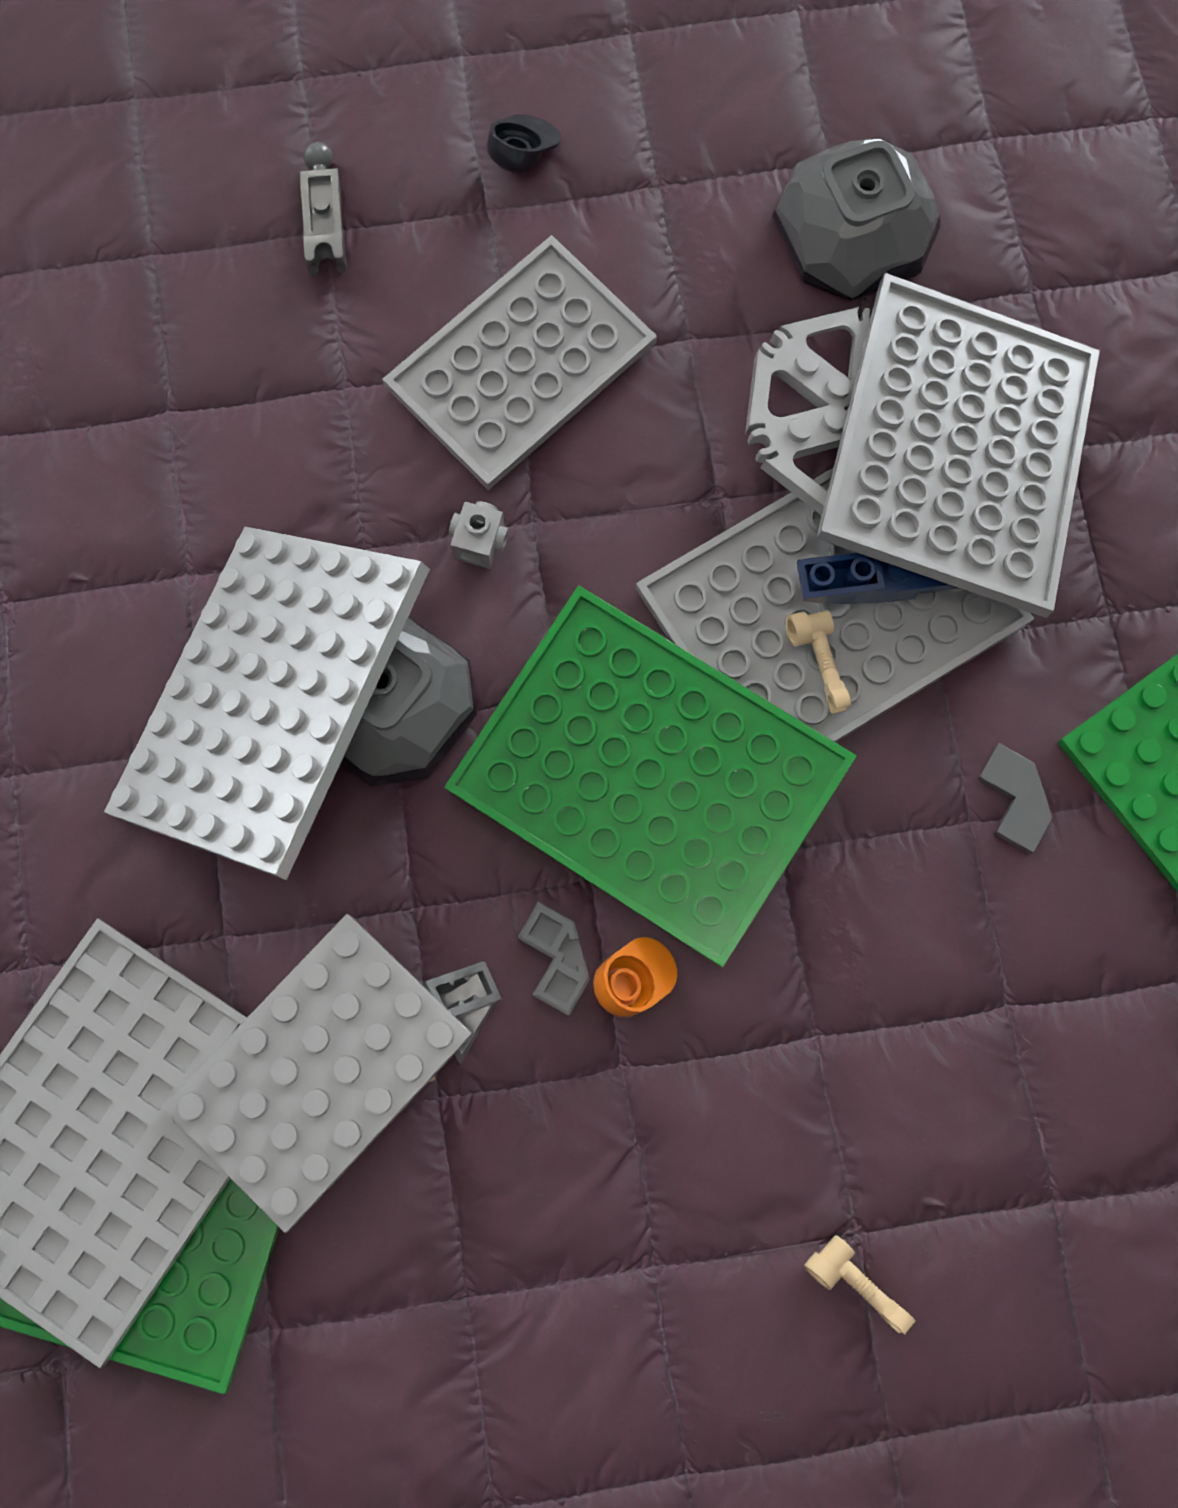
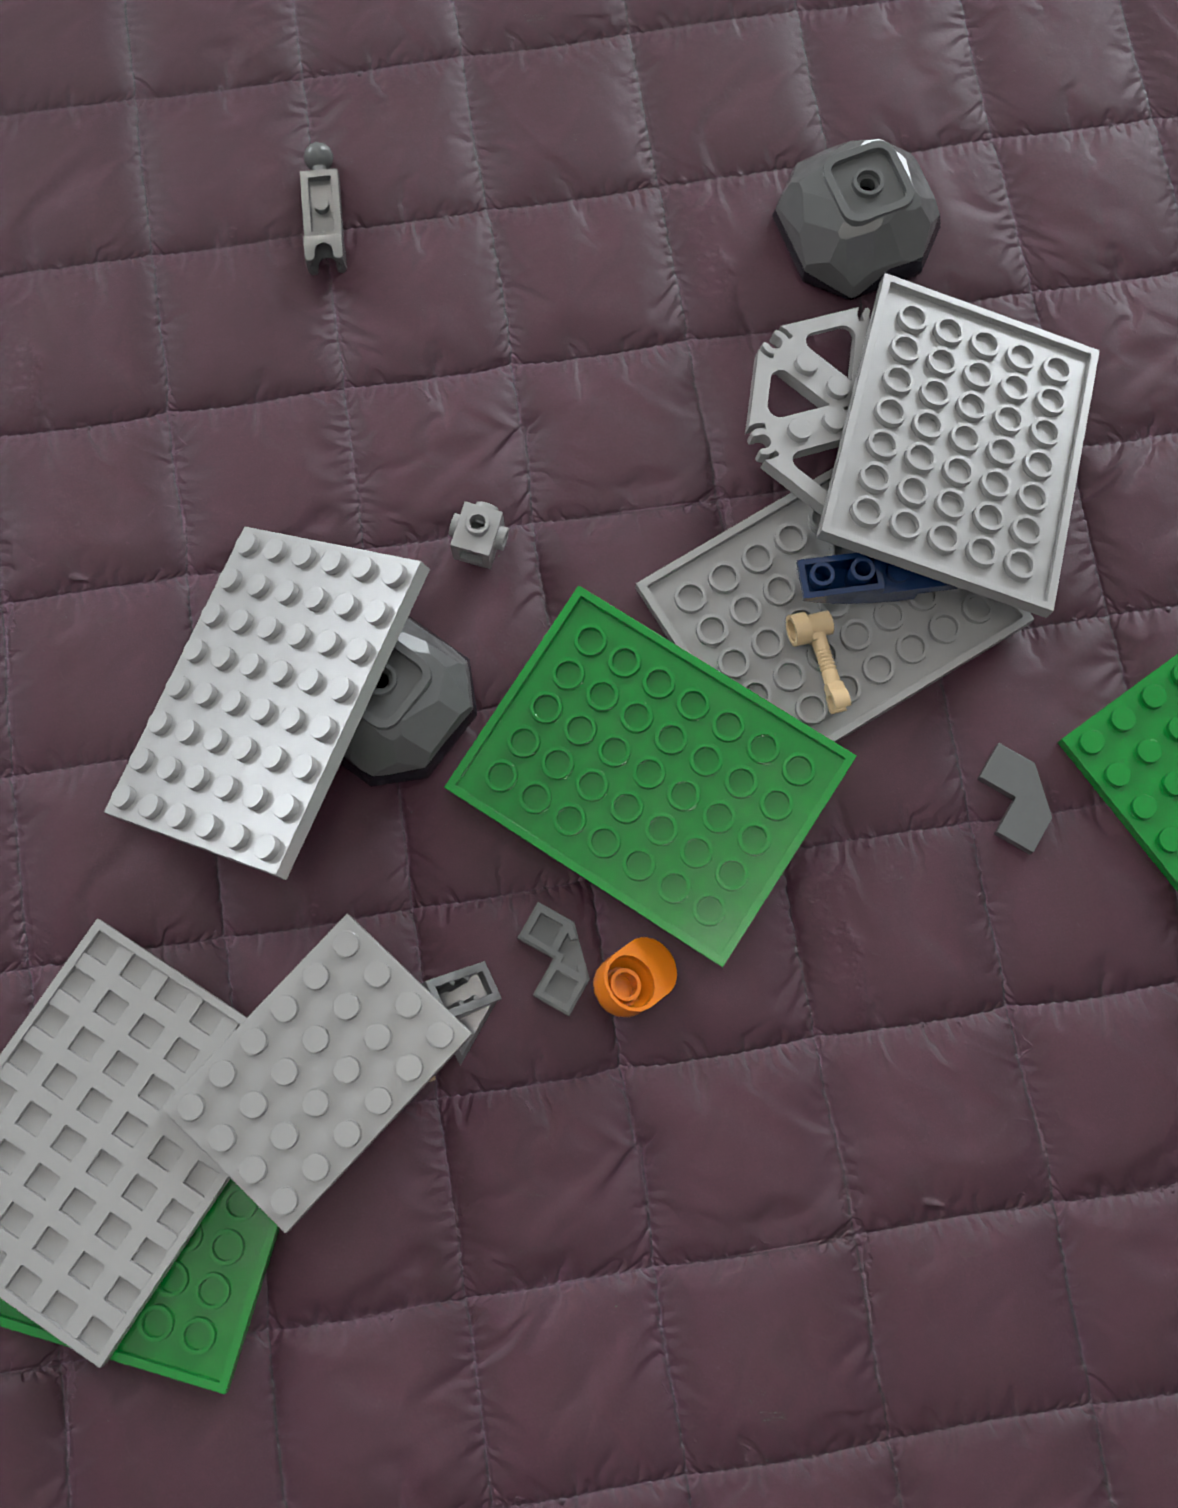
light grey plate [382,235,657,491] -> none
black cap [487,114,561,173] -> none
tan brick [804,1235,915,1335] -> none

